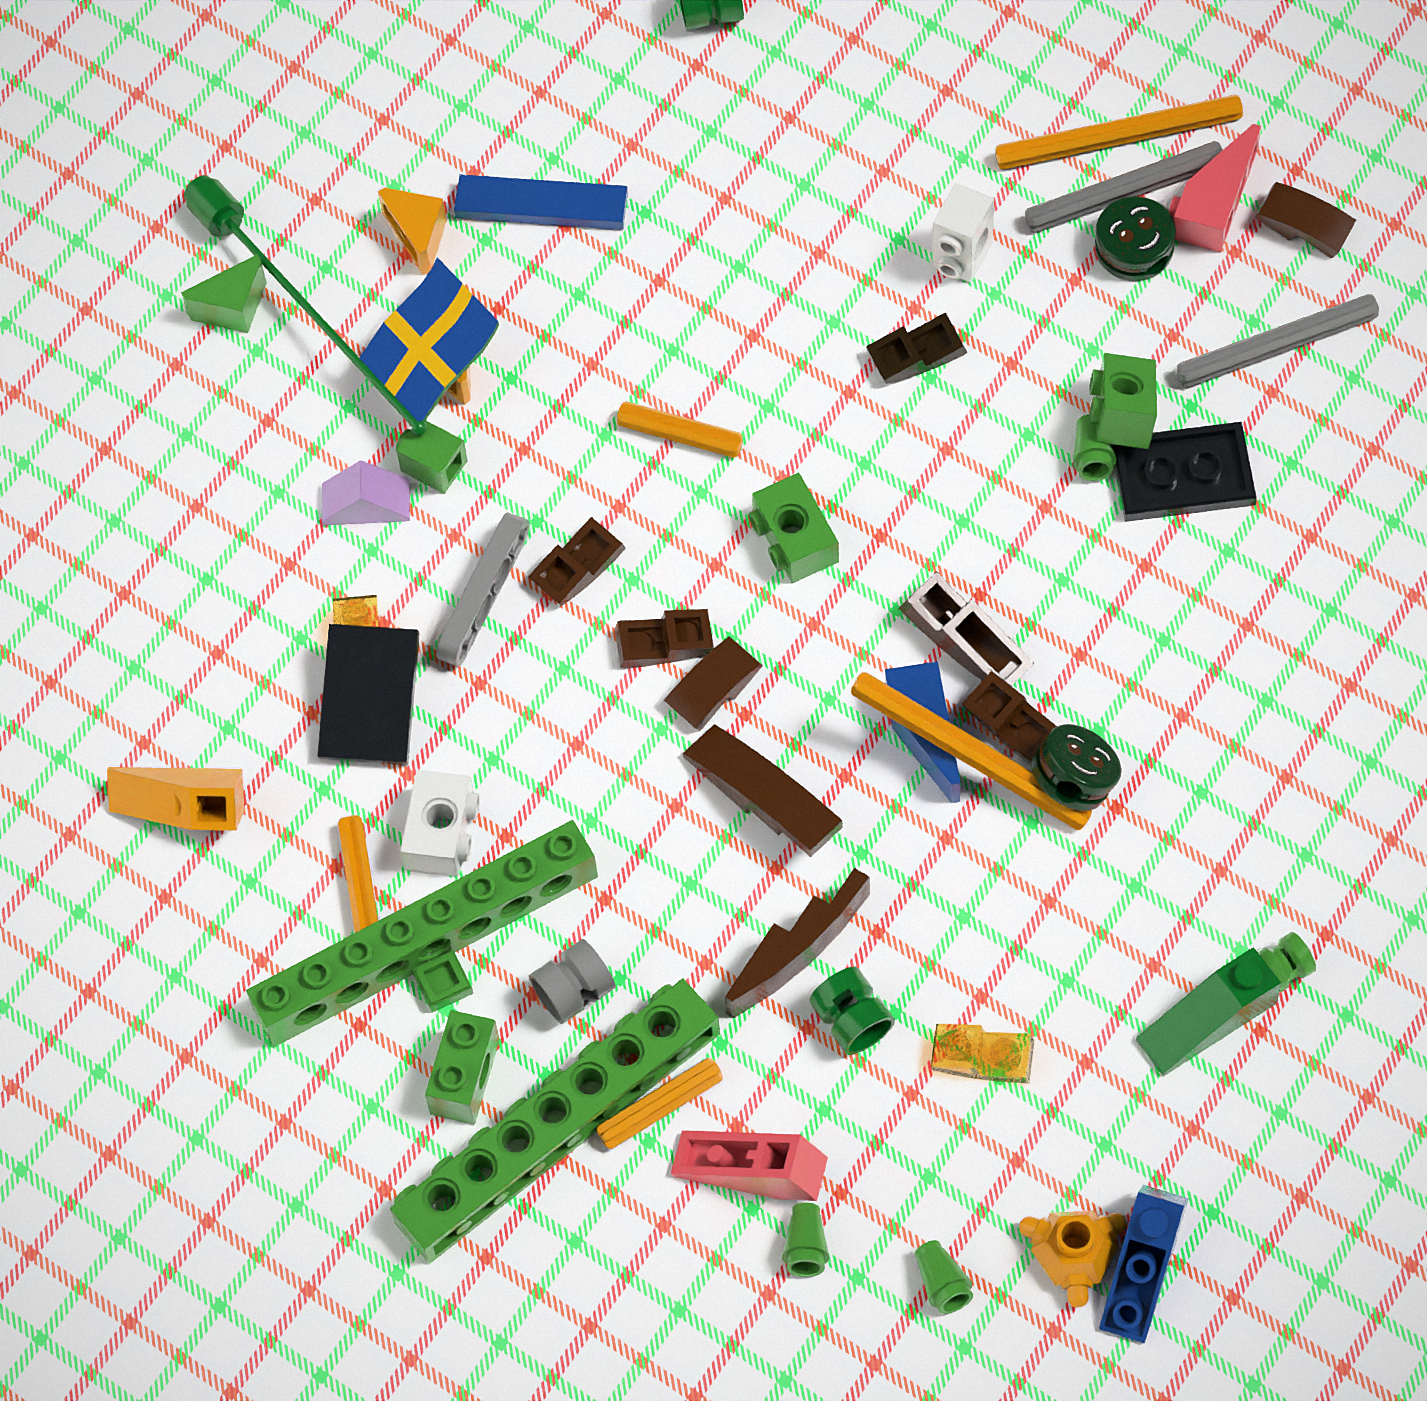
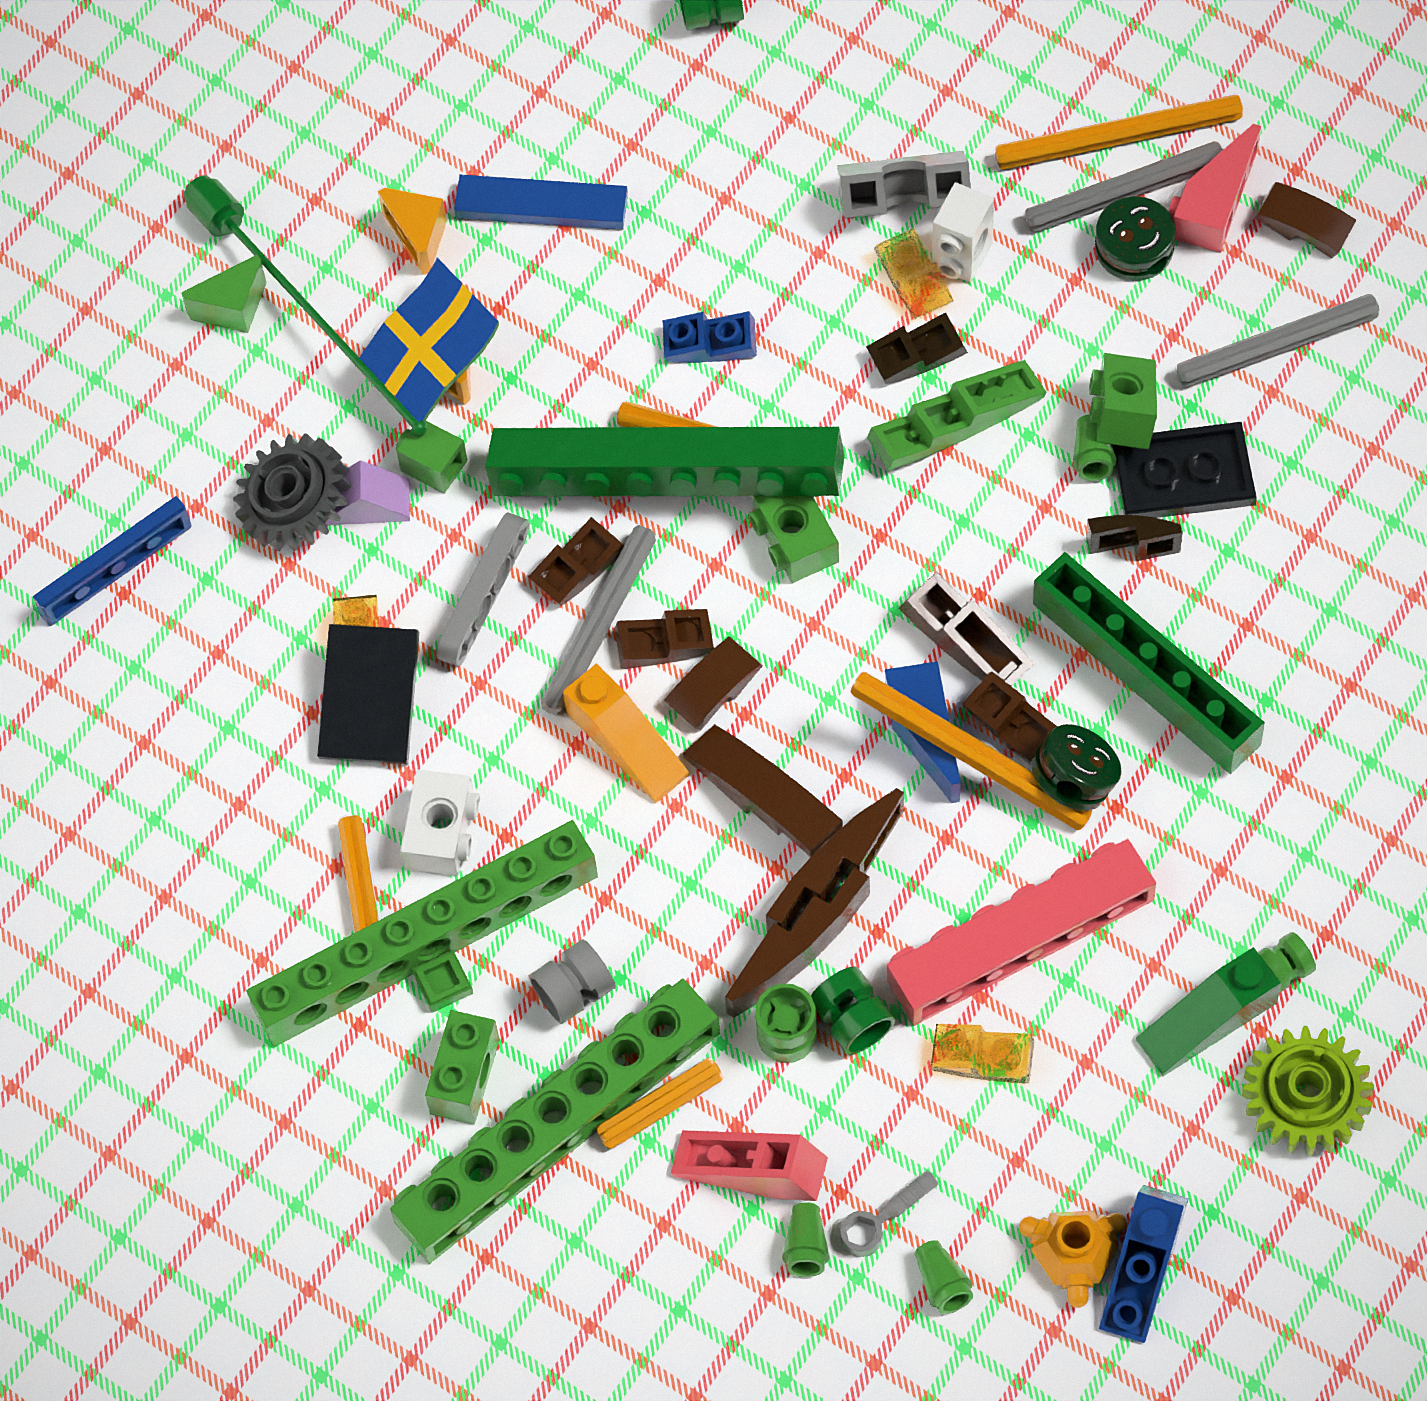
light orange slope [107,767,245,831] -> none
none -> blue tile [32,496,192,626]
none -> dark grey gear [233,433,352,552]
none -> green brick [485,426,845,497]
none -> light grey axle [541,525,656,716]
none -> light orange slope [563,663,689,803]
none -> blue slope [662,311,757,363]
none -> bright green wheel [755,983,817,1063]
none -> reddish brown slope [765,788,905,932]
none -> light grey arch [837,150,971,218]
none -> light grey piece [840,1170,939,1257]
none -> bright green slope [867,359,1047,471]
none -> clear yellow slope [874,228,954,320]
none -> coral brick [886,838,1157,1026]
none -> green brick [1033,552,1265,775]
none -> dark brown slope [1086,515,1183,561]
none -> lime gear [1242,1026,1374,1156]

